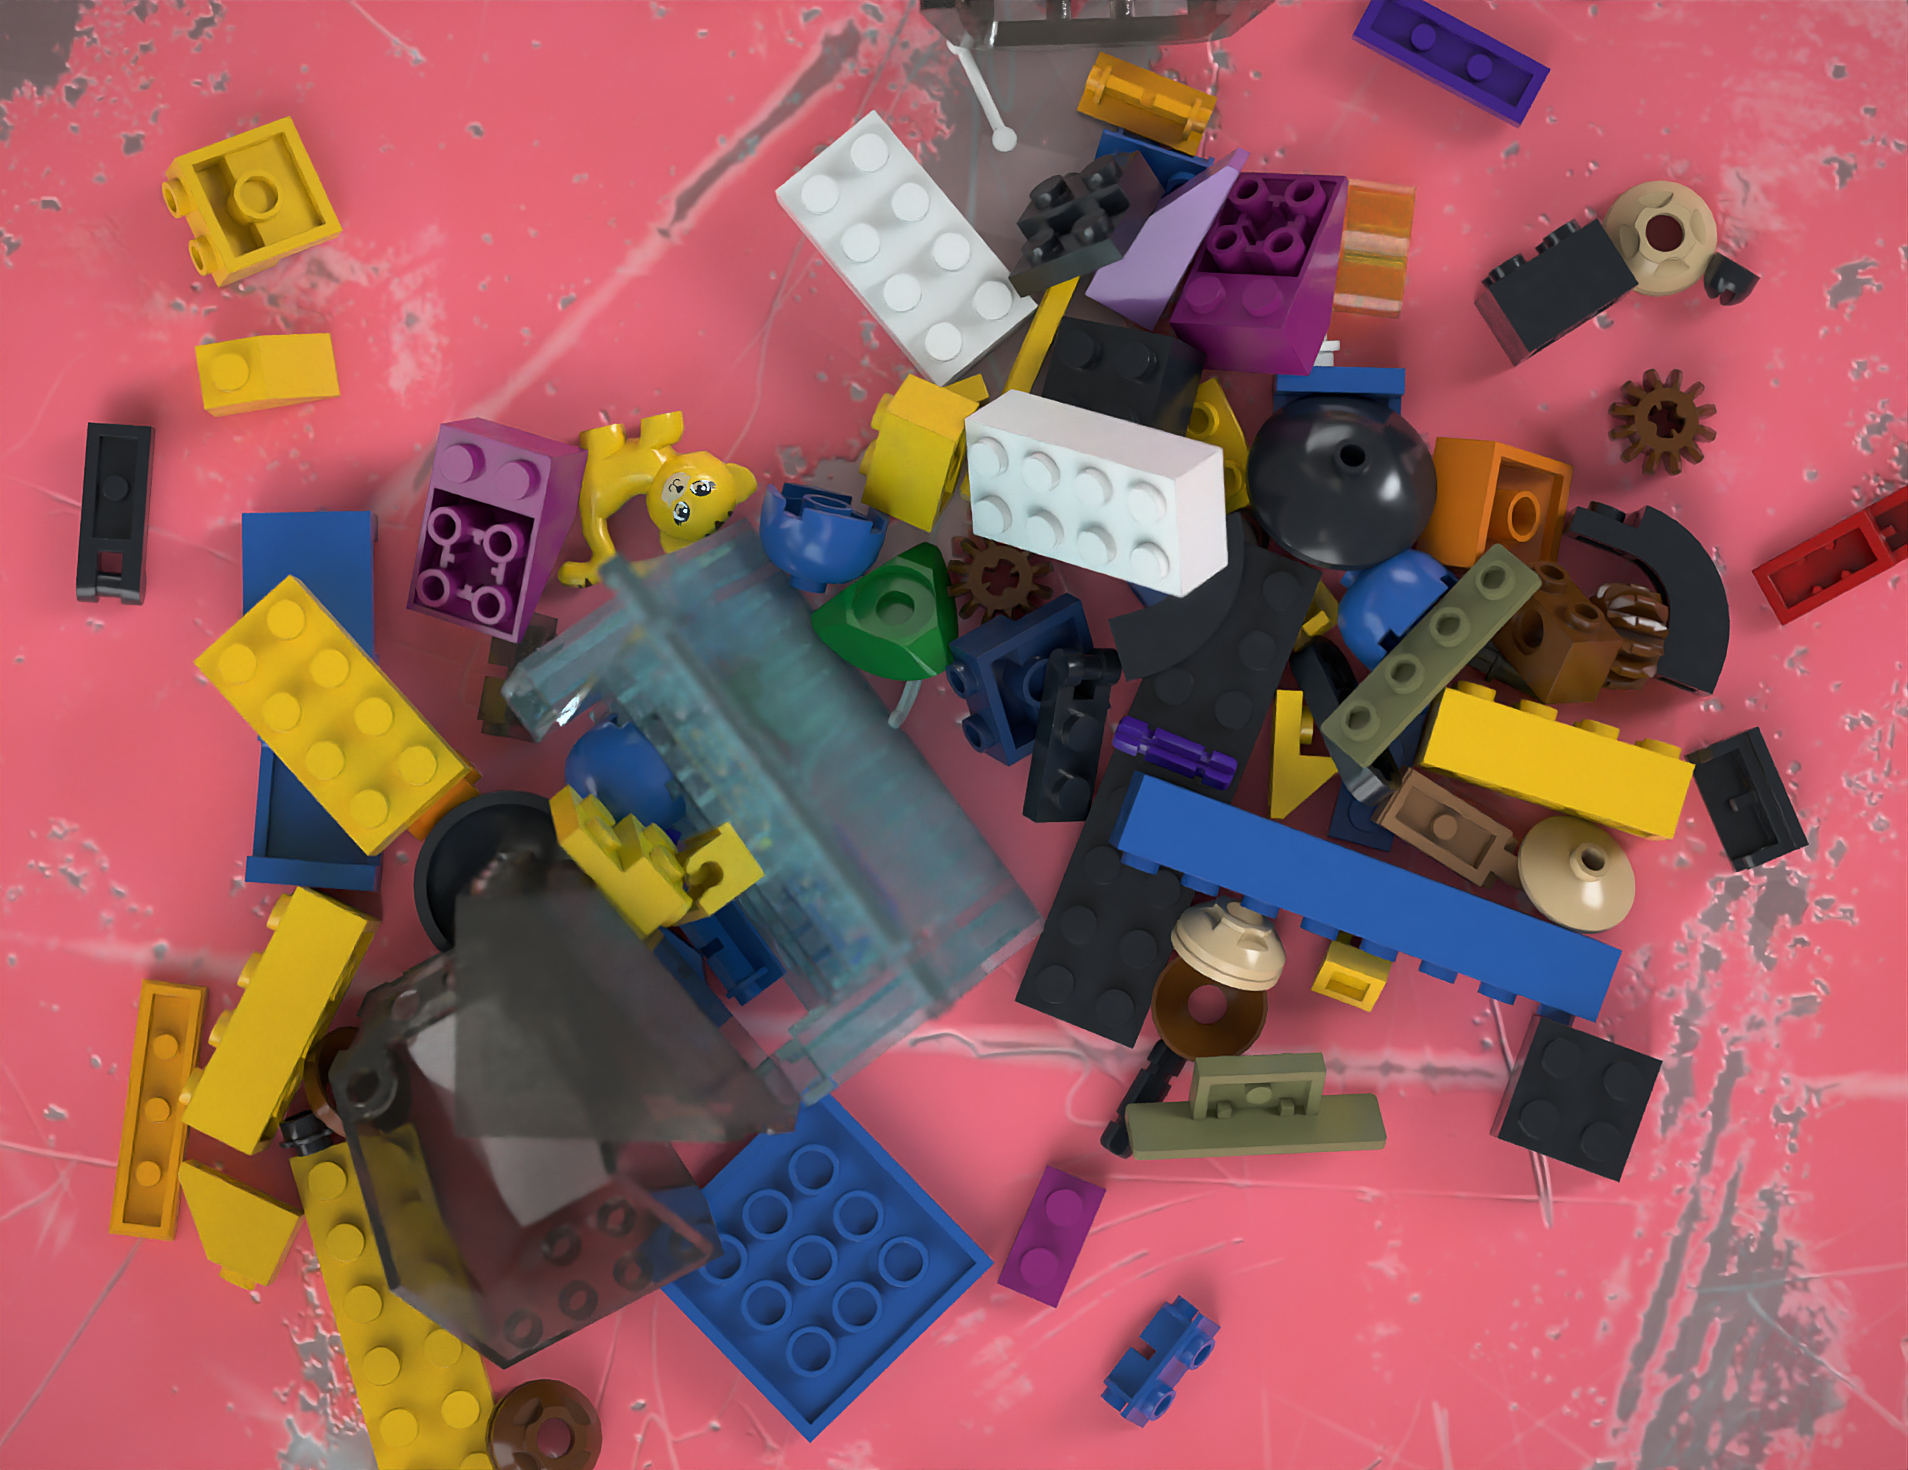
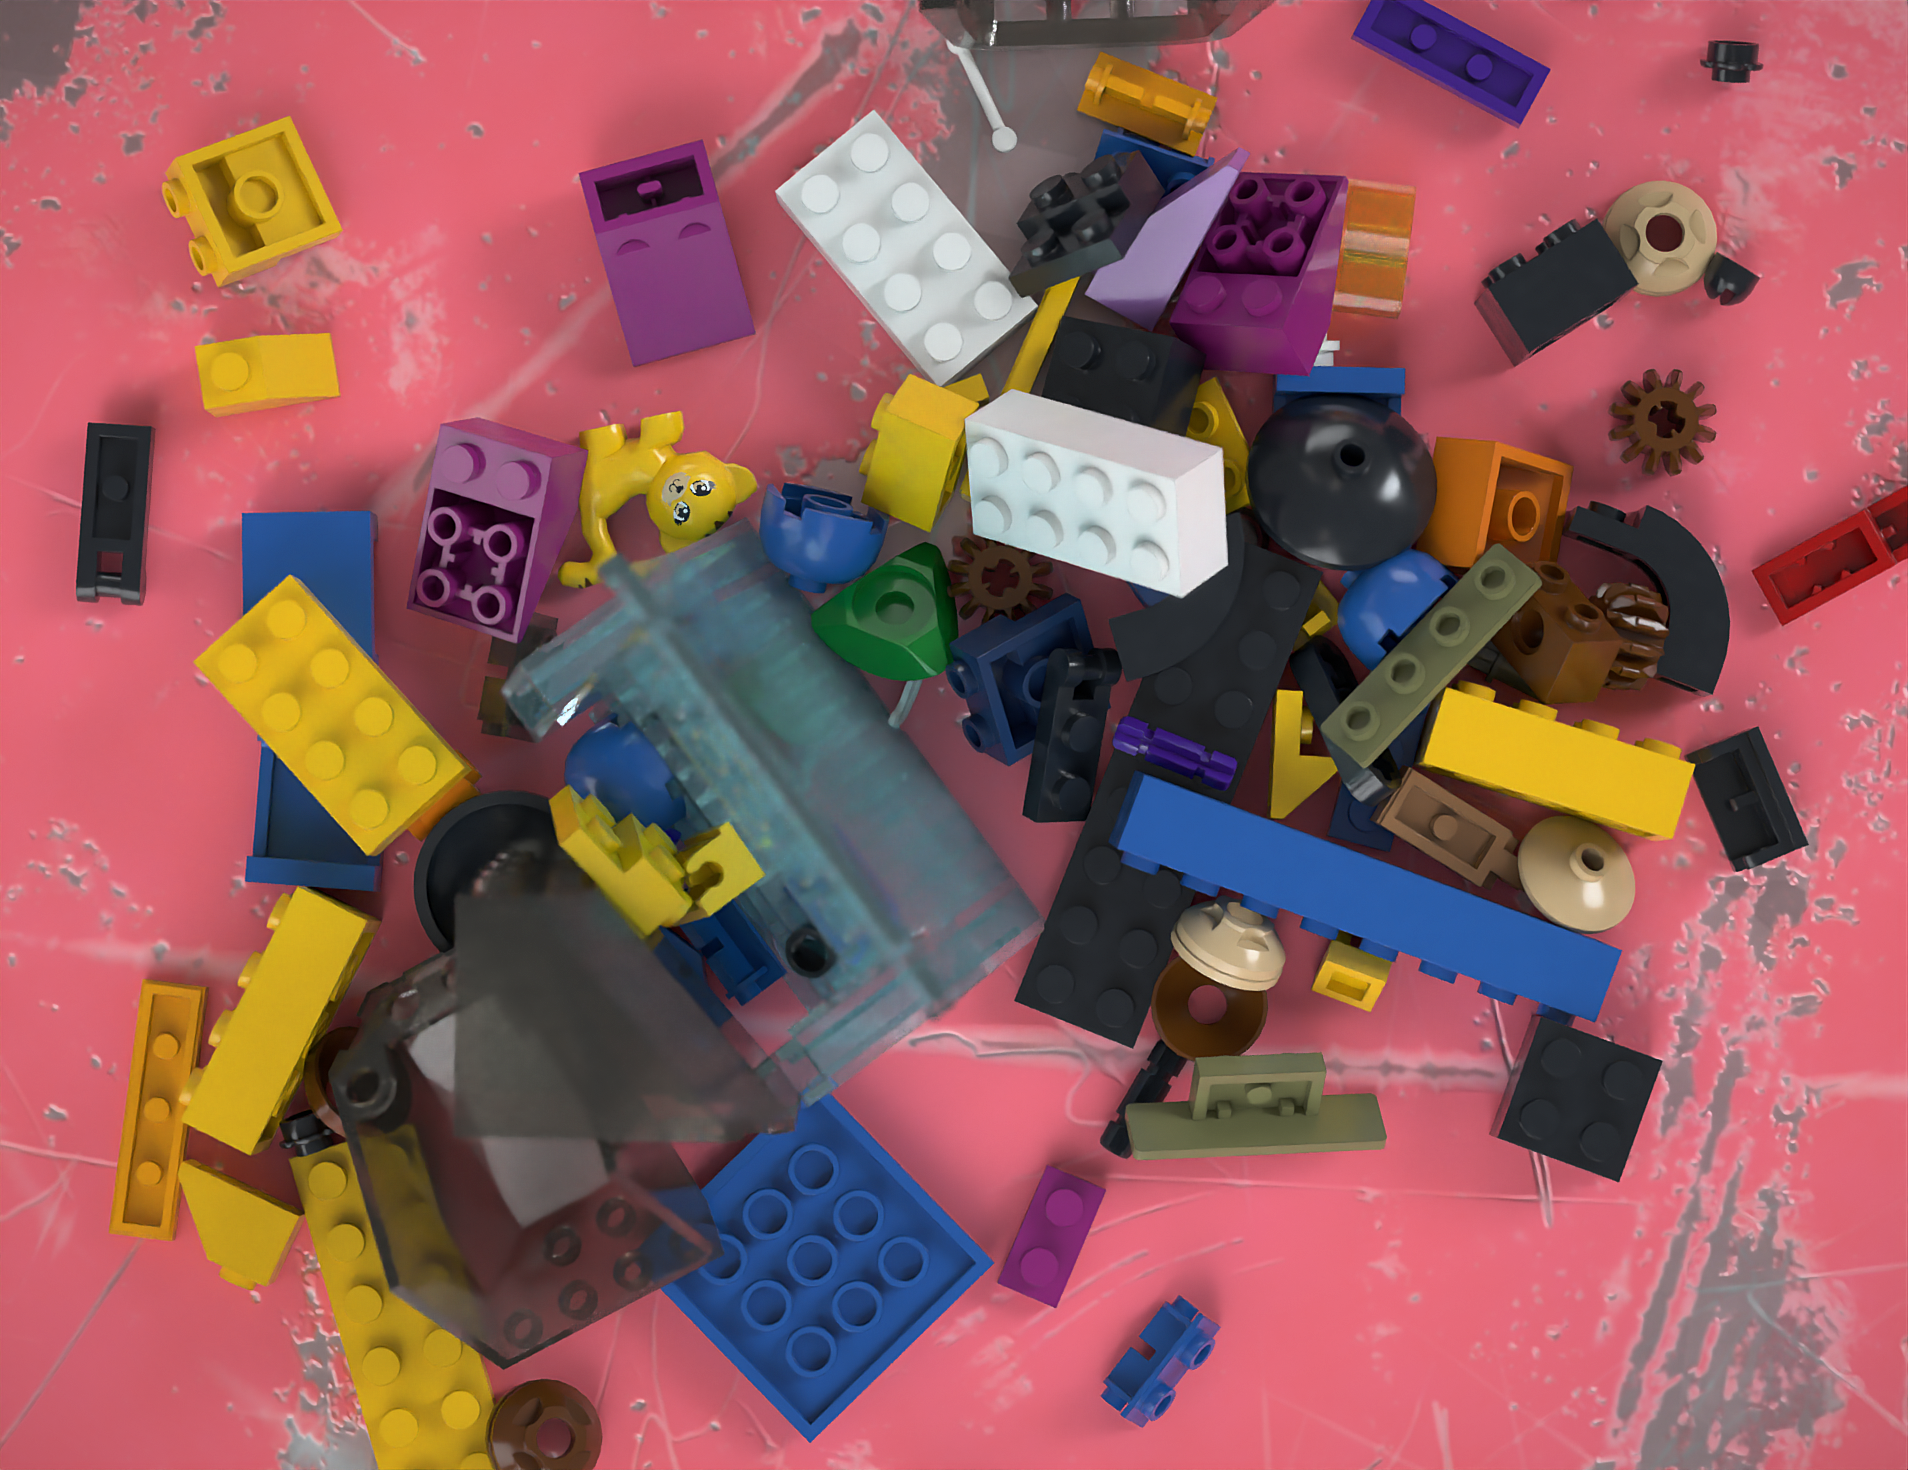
none -> magenta slope [578,139,756,367]
none -> black hinge [785,923,840,978]
none -> black plate [1700,40,1764,83]

